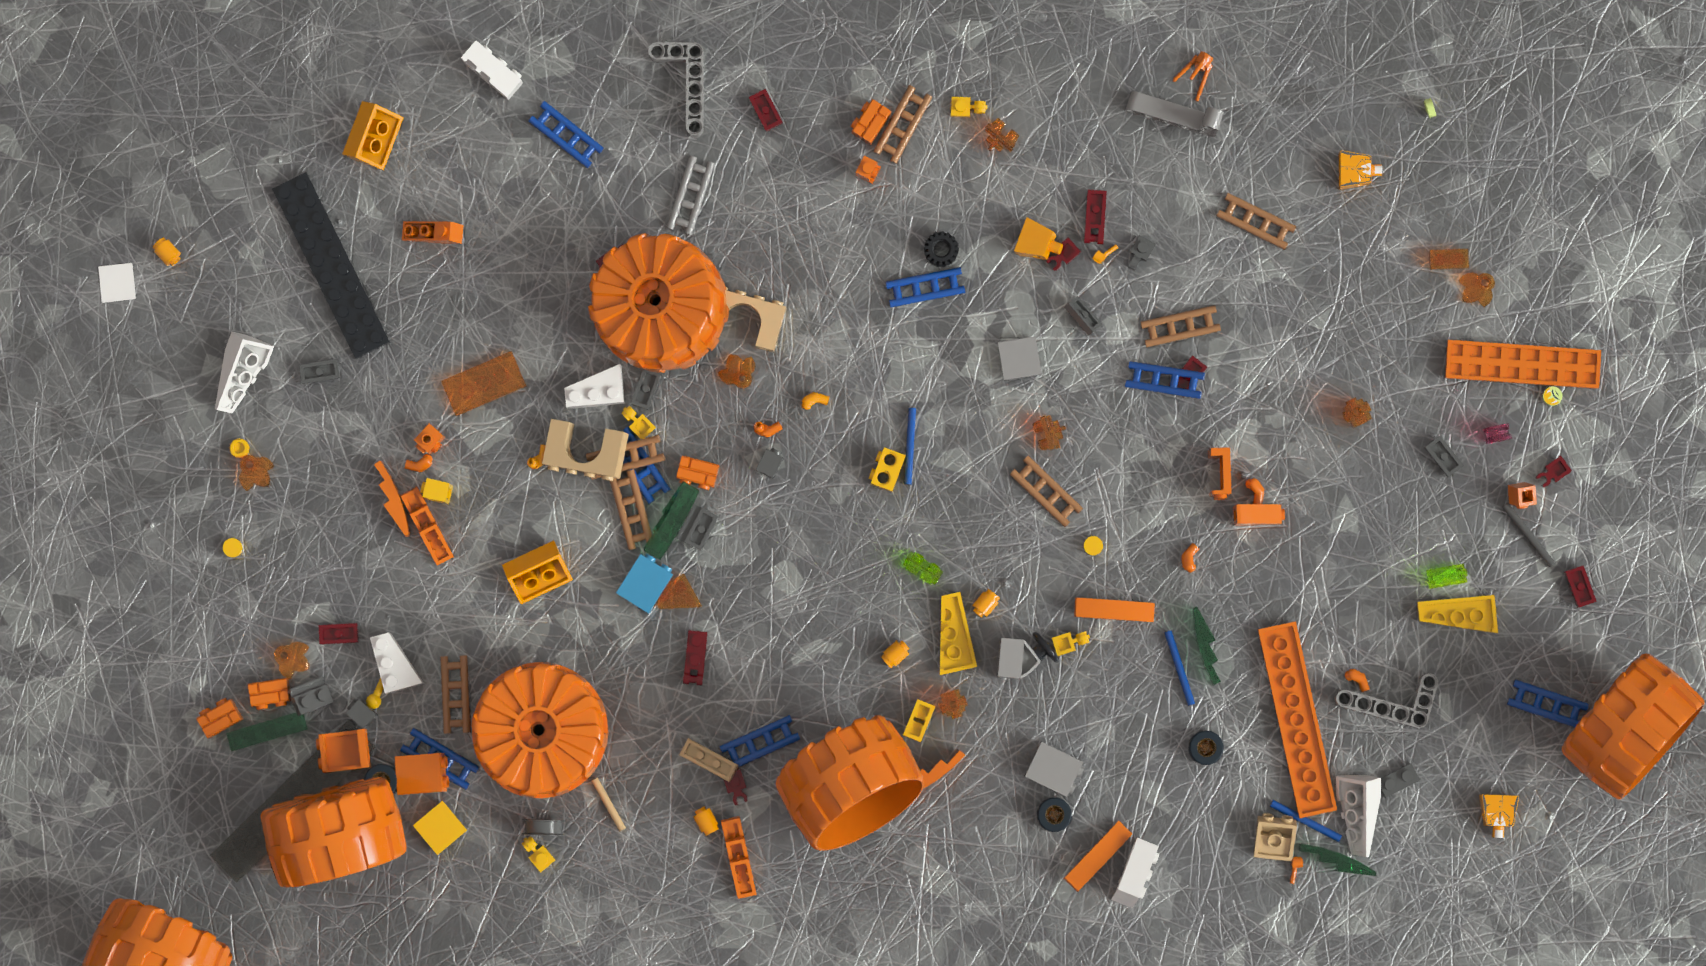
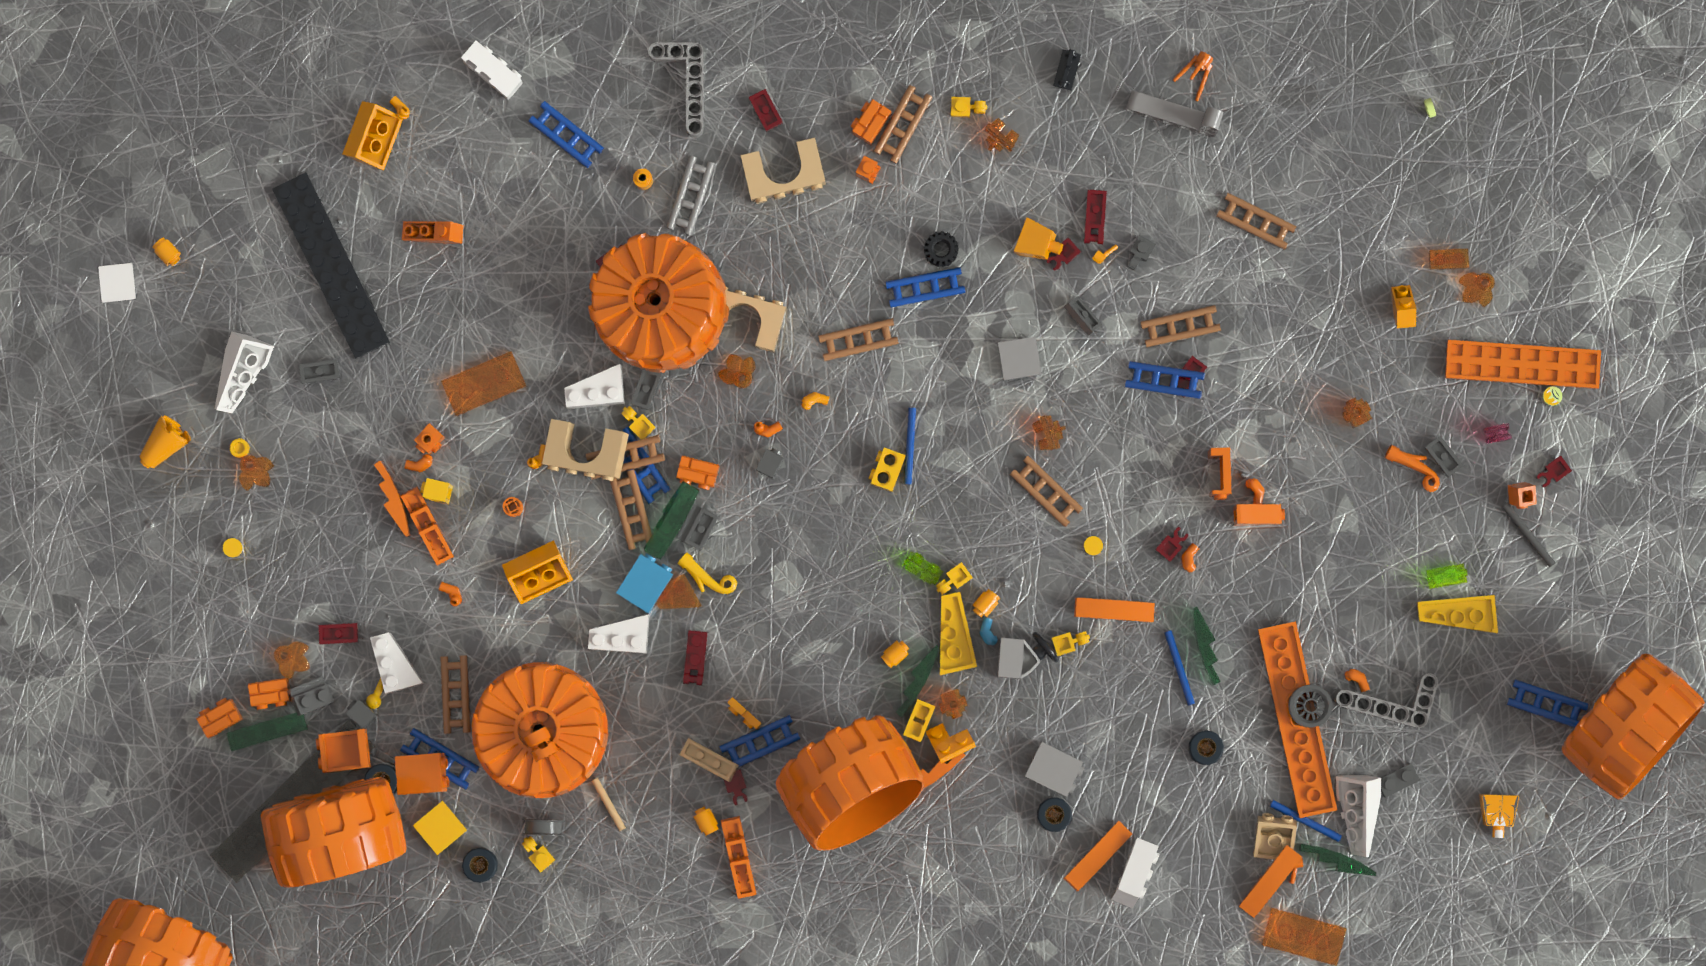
light orange torso [1338,151,1382,190] -> none
dark red plate [1564,565,1597,608] -> none
none -> light orange cone [139,415,191,468]
none -> light orange arm [389,96,410,119]
none -> orange arm [439,582,462,606]
none -> black wheel [462,848,498,883]
none -> orange wheel [503,497,523,517]
none -> orange wheel [524,727,558,763]
none -> white wedge [588,614,650,654]
none -> light orange brick [633,169,653,190]
none -> yellow plant [677,552,737,594]
none -> light orange plate [727,697,762,729]
none -> tan arch [741,138,826,204]
none -> medium nougat bar [818,318,899,361]
none -> clear green slope [895,645,939,717]
none -> light orange plate [925,723,976,764]
none -> yellow plate [936,562,973,595]
none -> dark azure arm [980,617,998,646]
none -> black hinge [1053,49,1081,91]
none -> dark red plate [1155,527,1188,562]
none -> orange slope [1239,845,1302,918]
none -> clear orange tile [1262,908,1347,966]
none -> dark grey wheel [1288,685,1332,727]
none -> orange plant [1384,445,1440,492]
none -> light orange slope [1391,285,1416,328]

